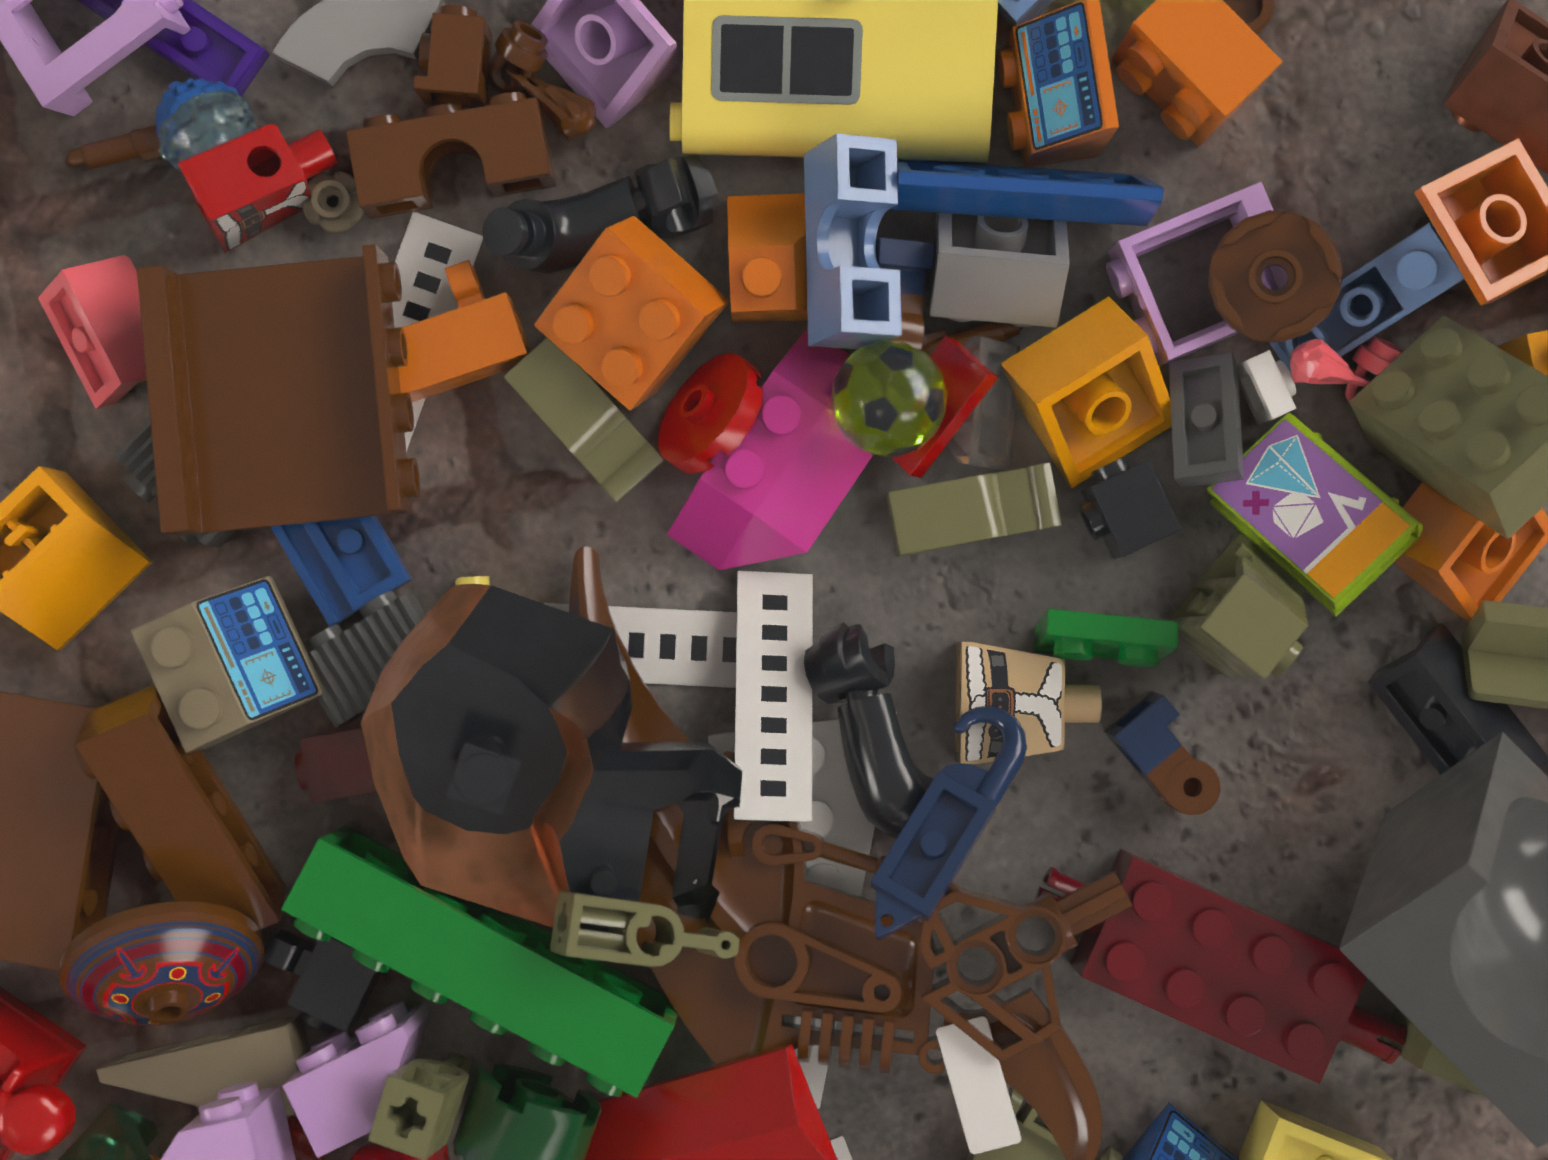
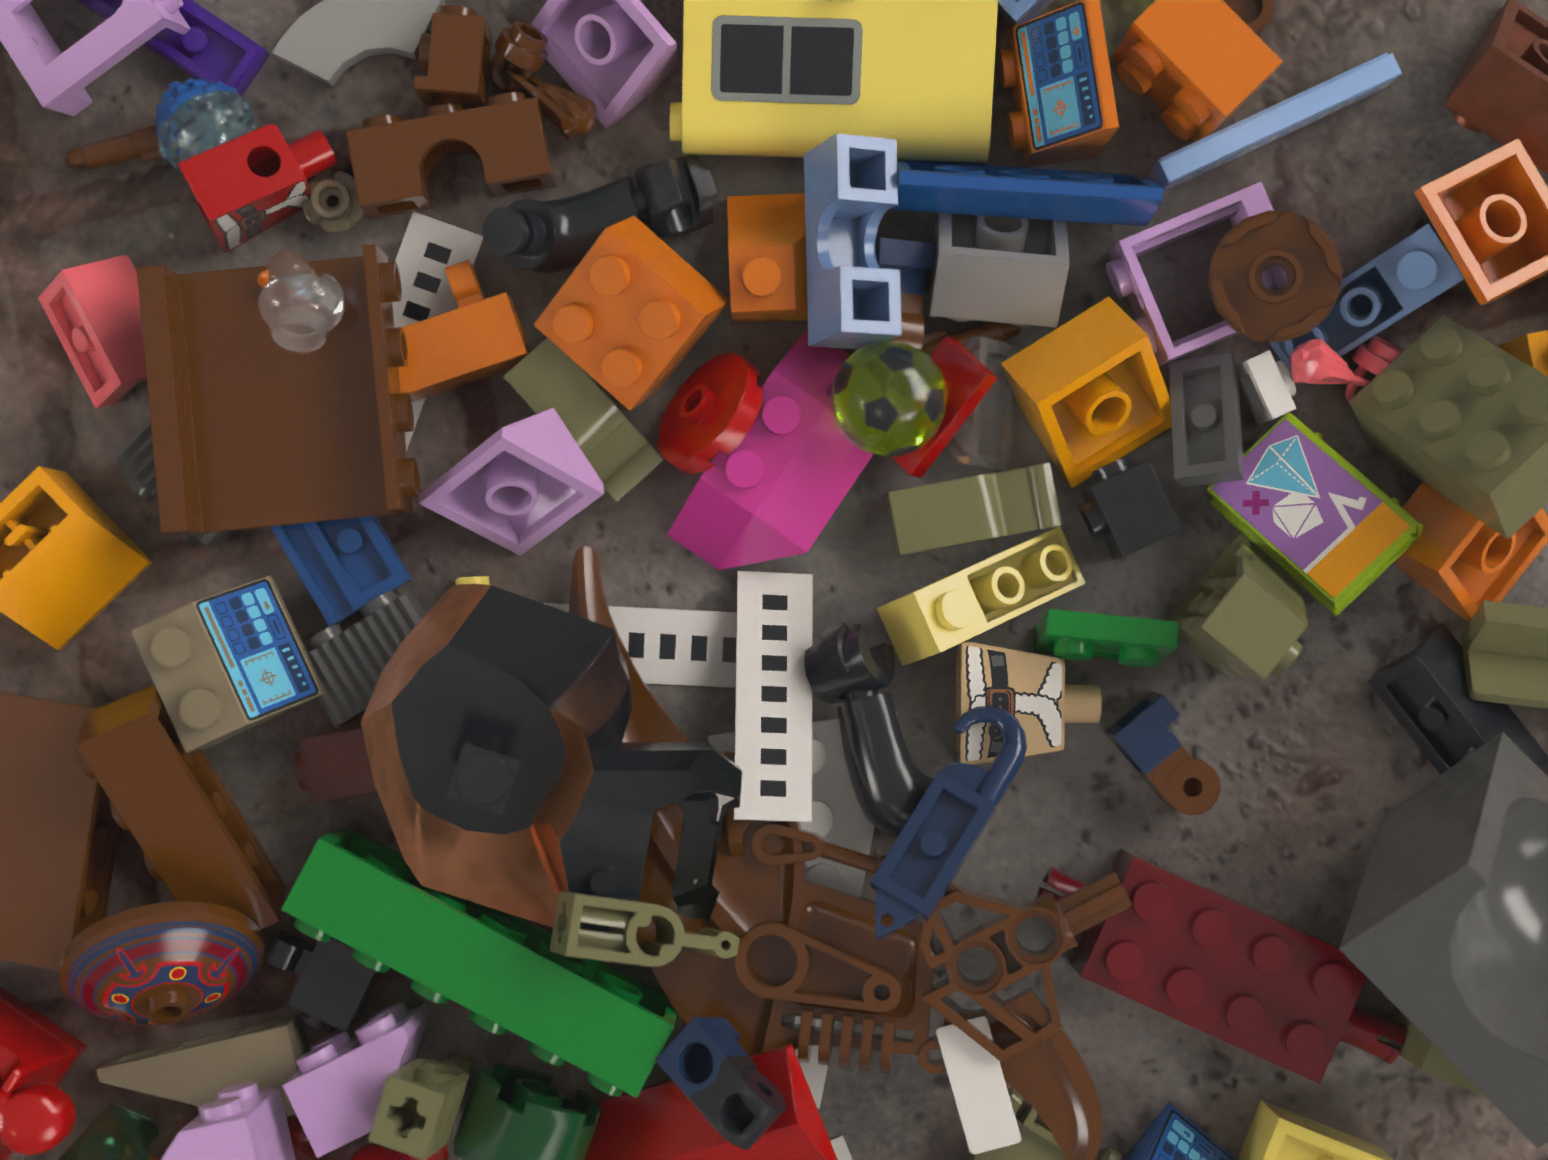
none -> clear animal [257,251,345,352]
none -> lavender slope [419,408,604,556]
none -> leg [656,1017,787,1150]
none -> light yellow slope [877,526,1086,666]
none -> light blue tile [1148,53,1402,192]

